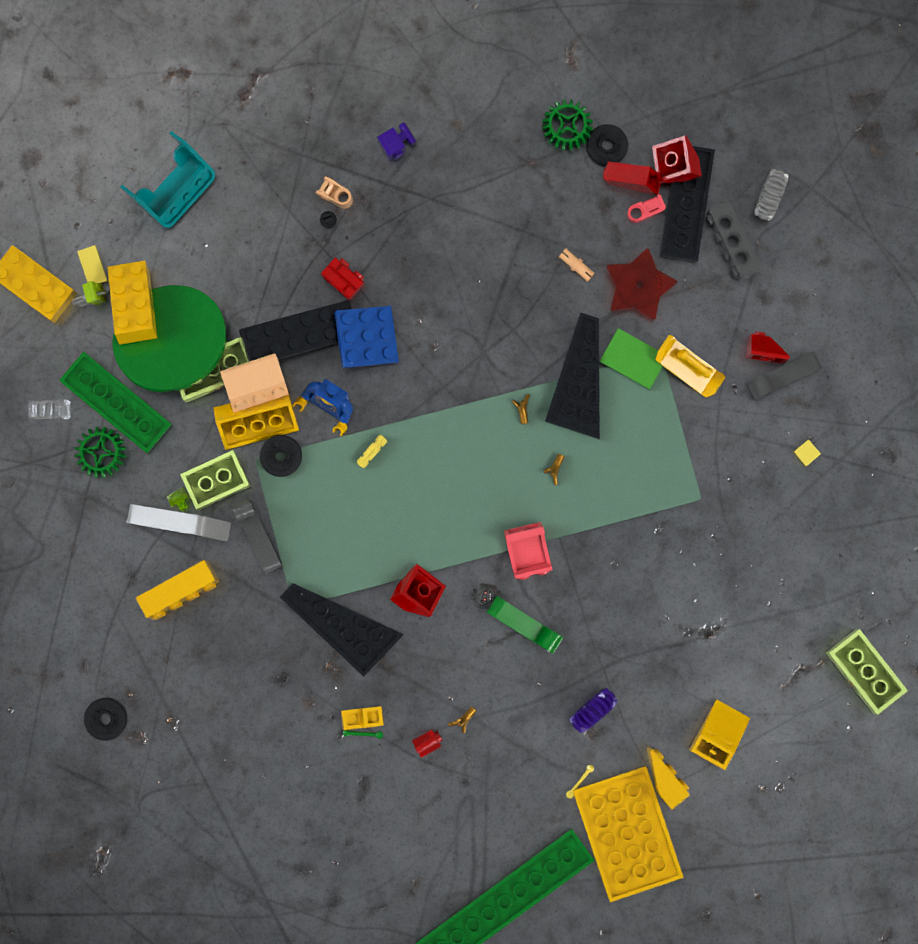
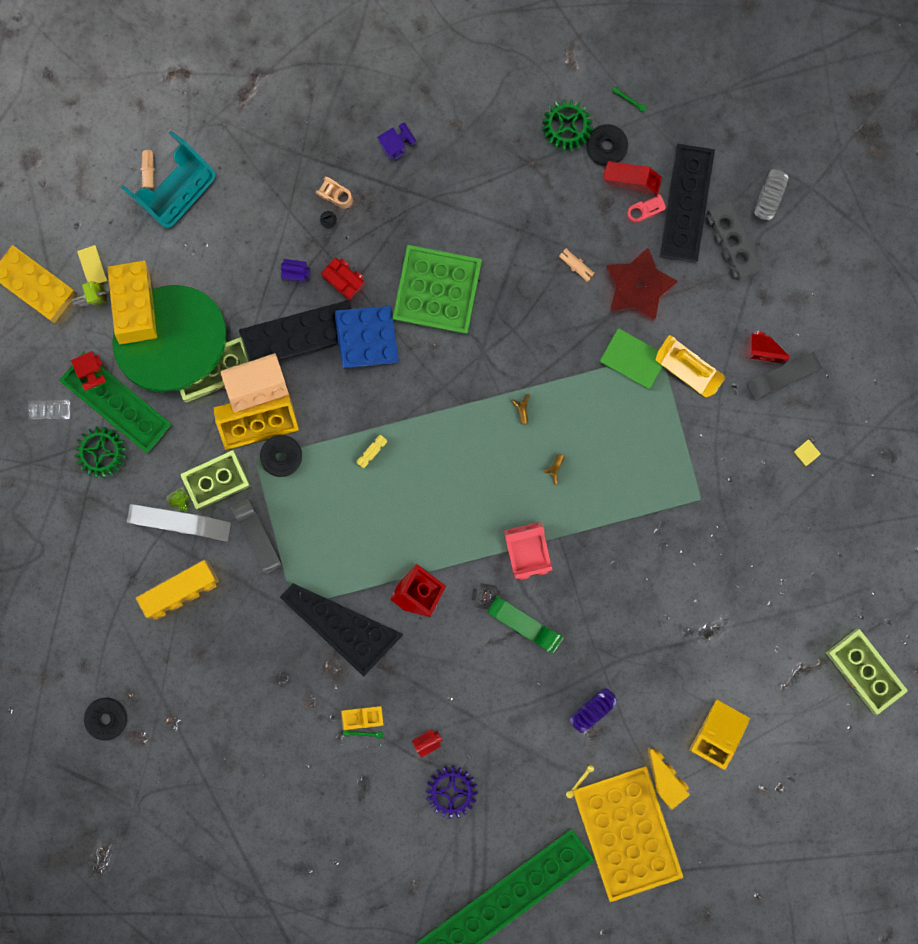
blue torso [293,379,353,436] -> none
pearl gold bar [448,706,477,733] -> none
black wing [545,313,600,440] -> none
red slope [652,135,702,183] -> none
none -> red brick [71,351,106,391]
none -> light nougat axle [140,150,155,189]
none -> dark purple brick [281,259,310,284]
none -> bright green plate [393,245,482,334]
none -> dark purple gear [426,766,478,819]
none -> green hinge [612,86,646,112]

